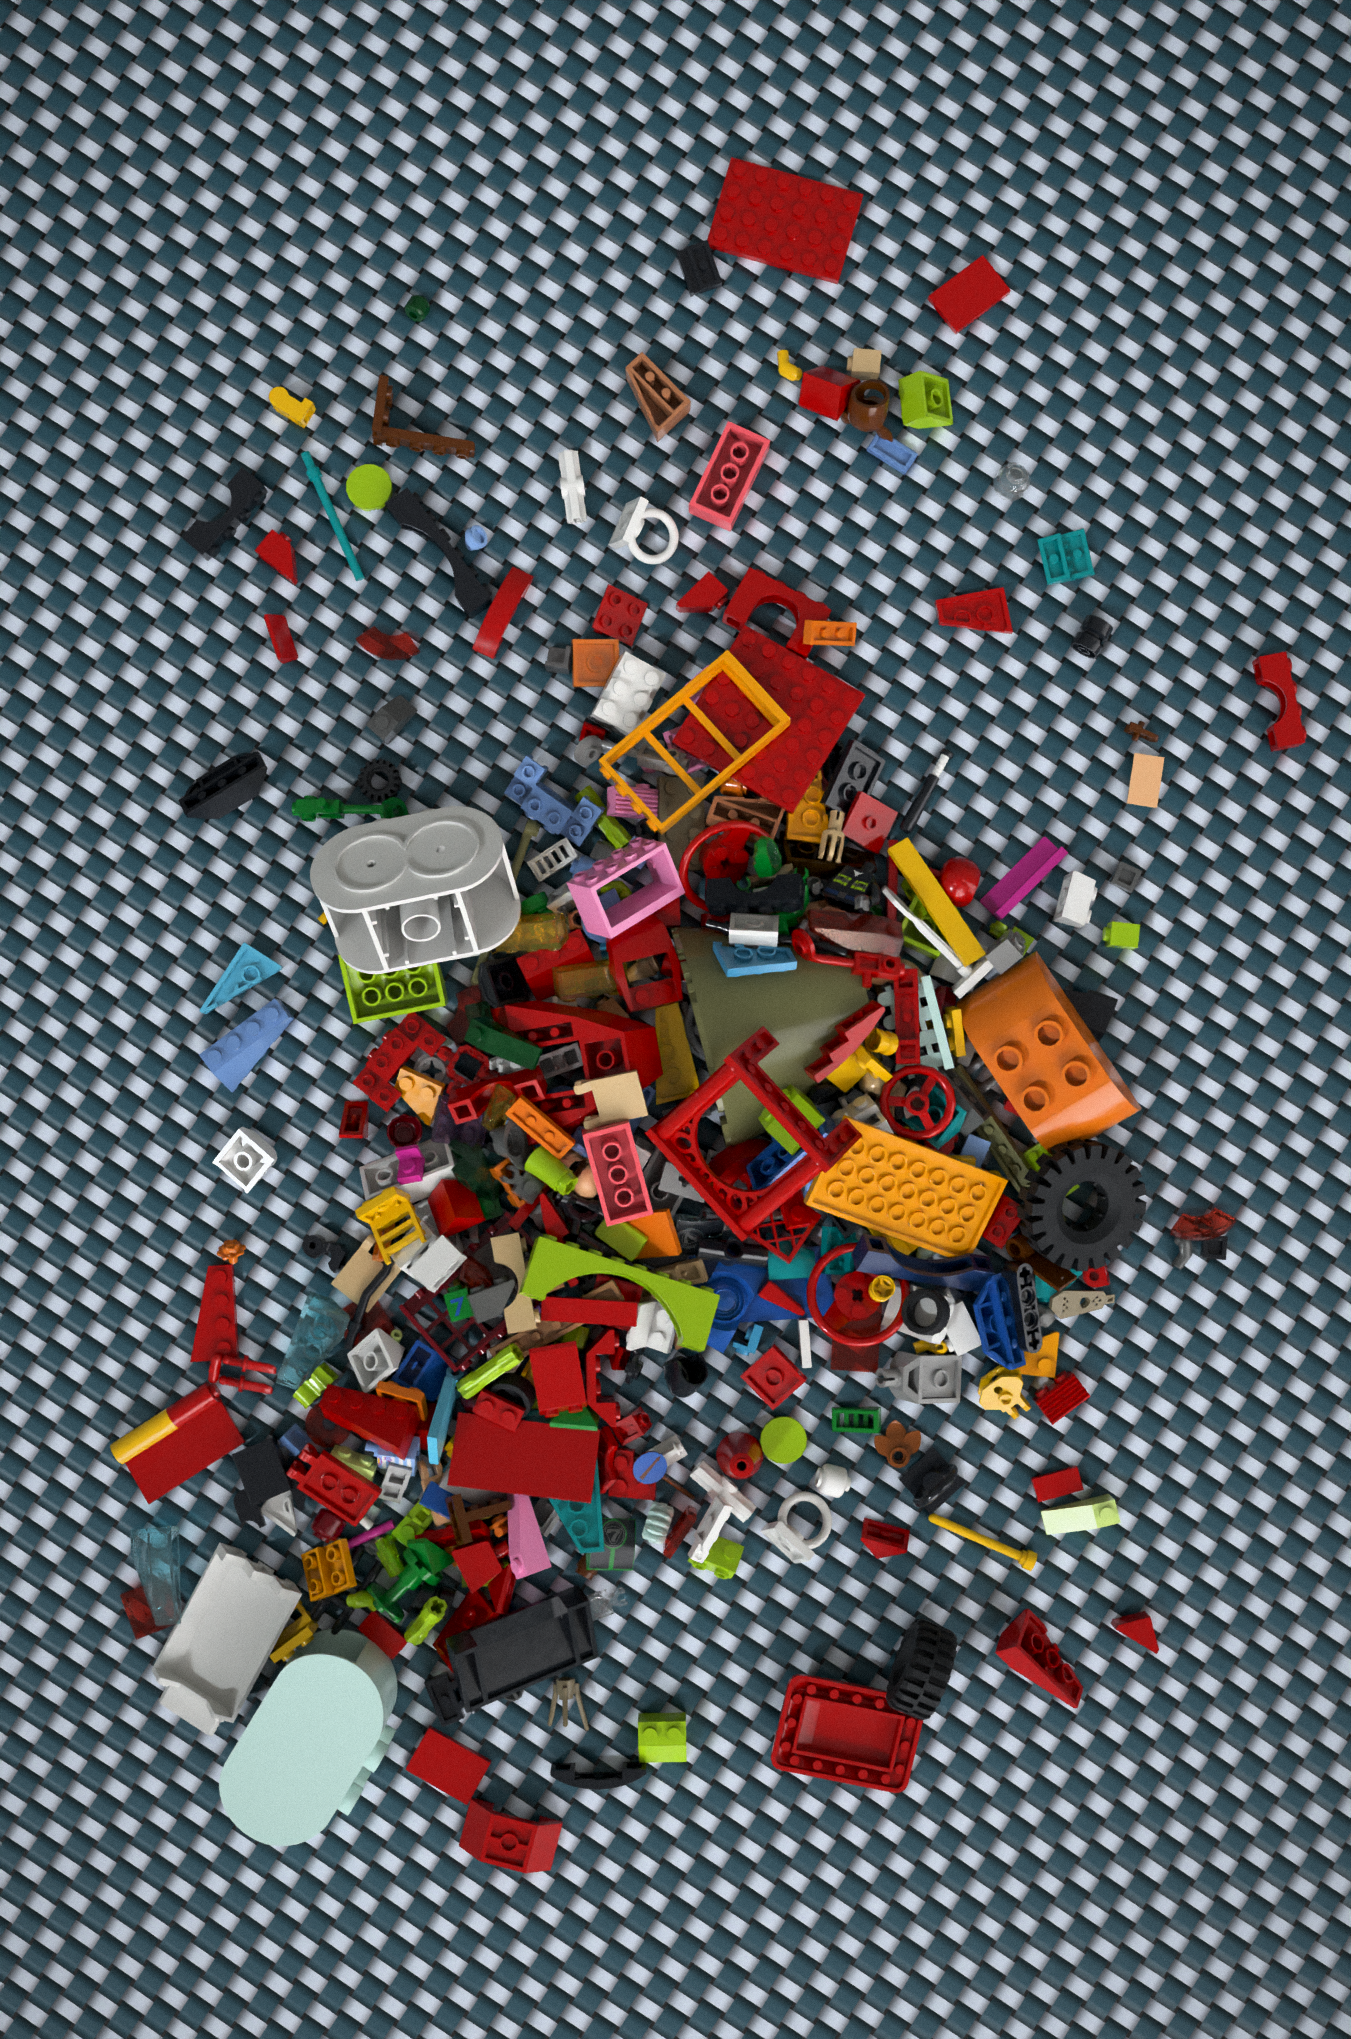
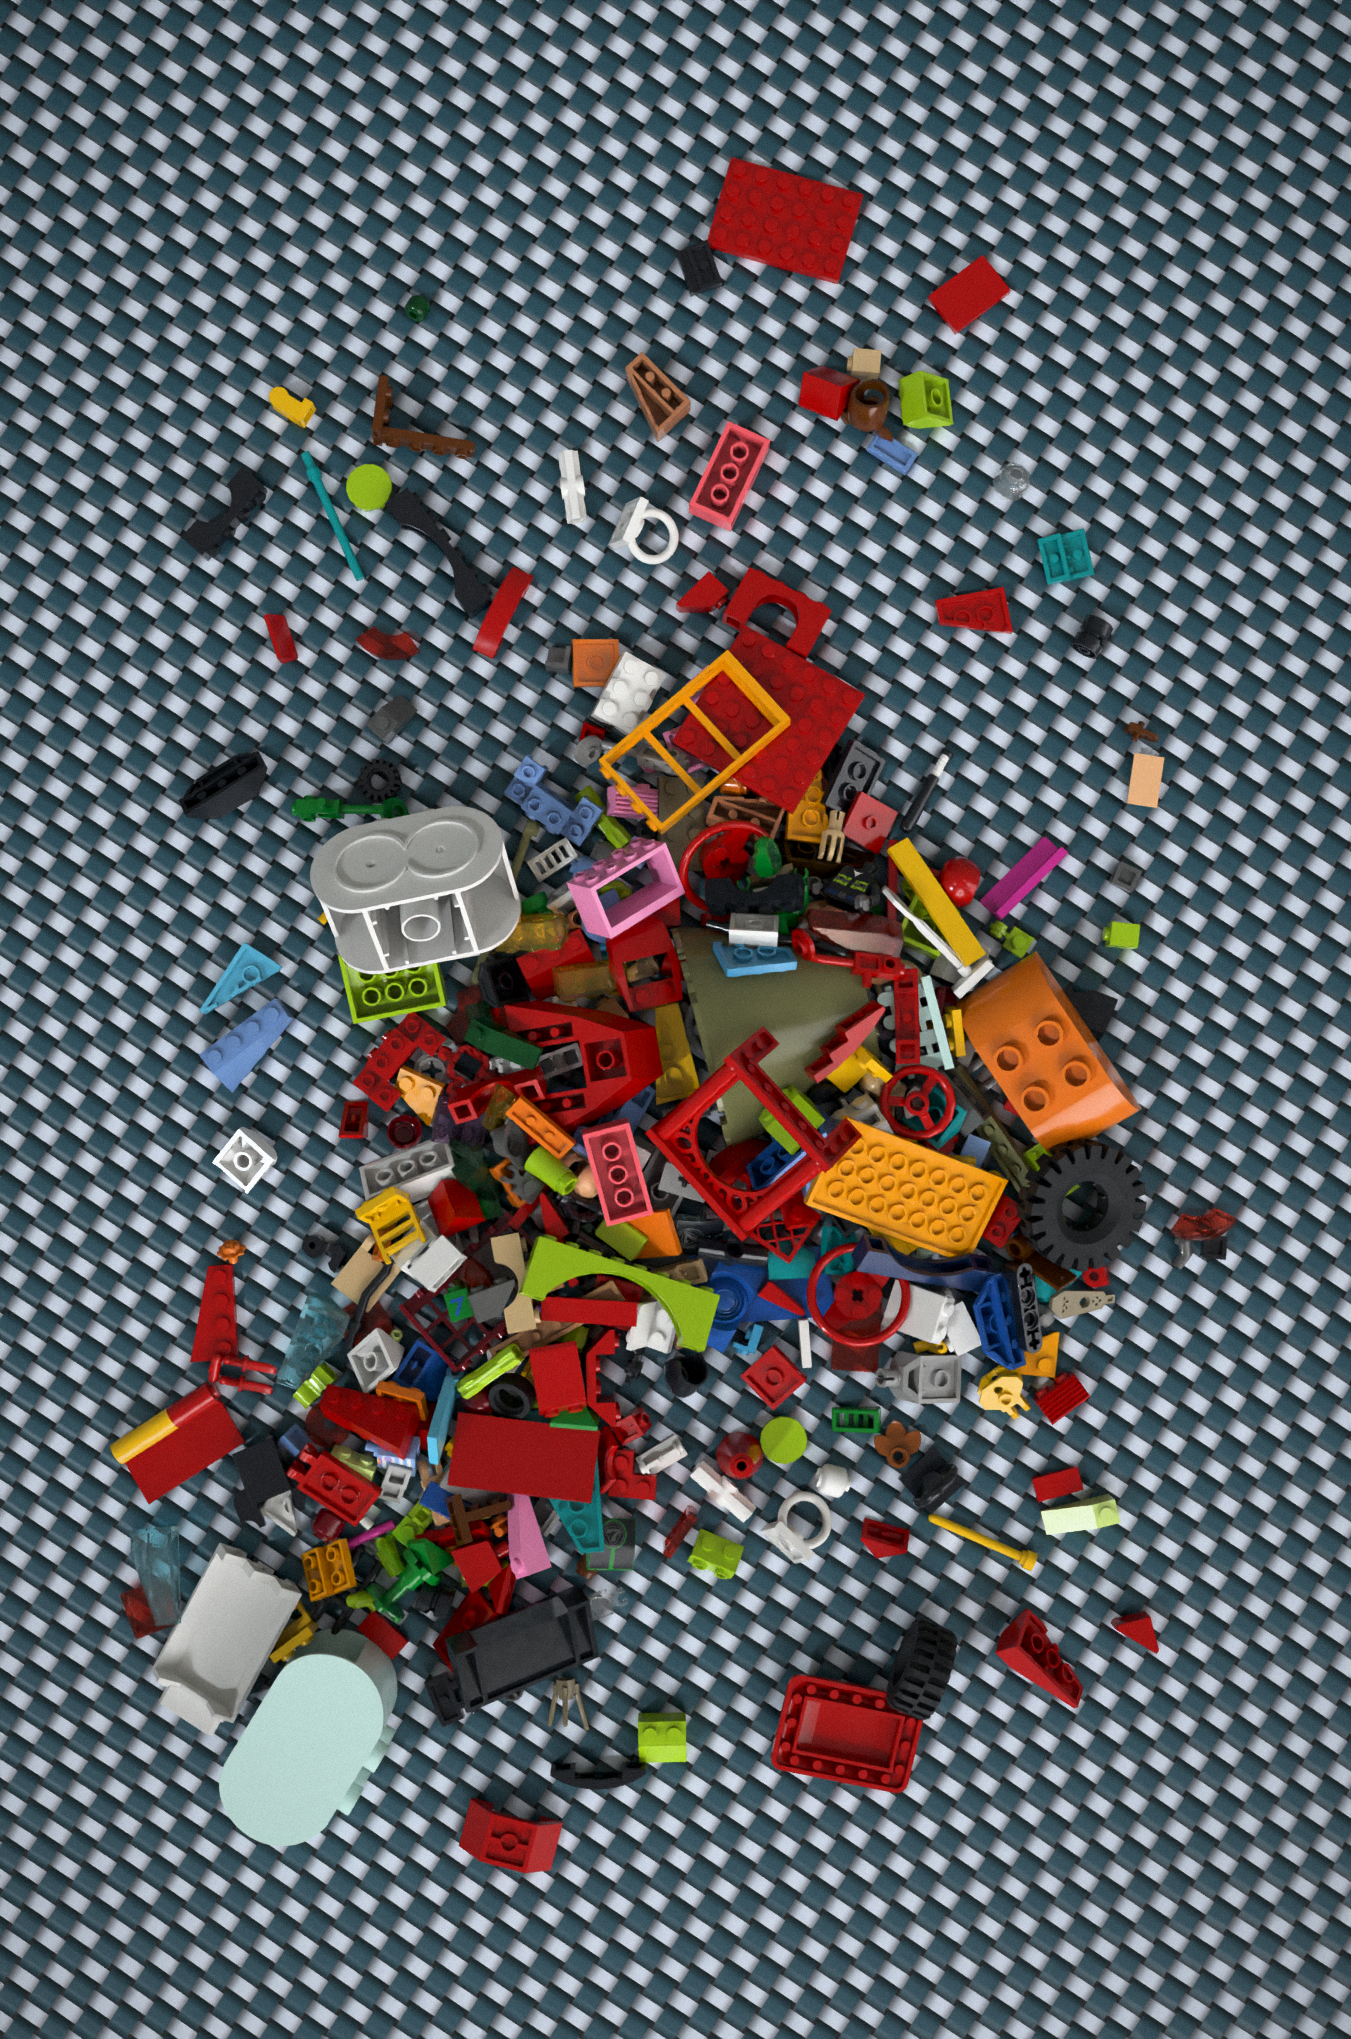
red slope [255,529,298,585] -> none
dark pink bracket [395,1145,425,1185] -> none
lime axle [404,1596,447,1646] -> none
red tile [405,1725,491,1805] -> none
light blue tile [465,525,488,551] -> none
red plate [472,1388,526,1432] -> none
tan flag [574,1070,649,1130] -> none
red hinge [592,584,648,647] -> none
red slope [608,1346,631,1370] -> none
blue piece [632,1451,695,1500] -> none
light aqua gear [642,1502,674,1545] -> none
white hinge [687,1495,732,1563] -> none
yellow arm [777,350,803,381] -> none
orange plate [803,620,857,646] -> none
yellow wheel [864,1028,899,1056] -> none
yellow wheel [868,1275,895,1302] -> none
black tyre [901,1289,950,1336] -> none
light grey brick [985,929,1026,974] -> none
white slope [1053,871,1097,928] -> none
red arch [1252,651,1307,752] -> none

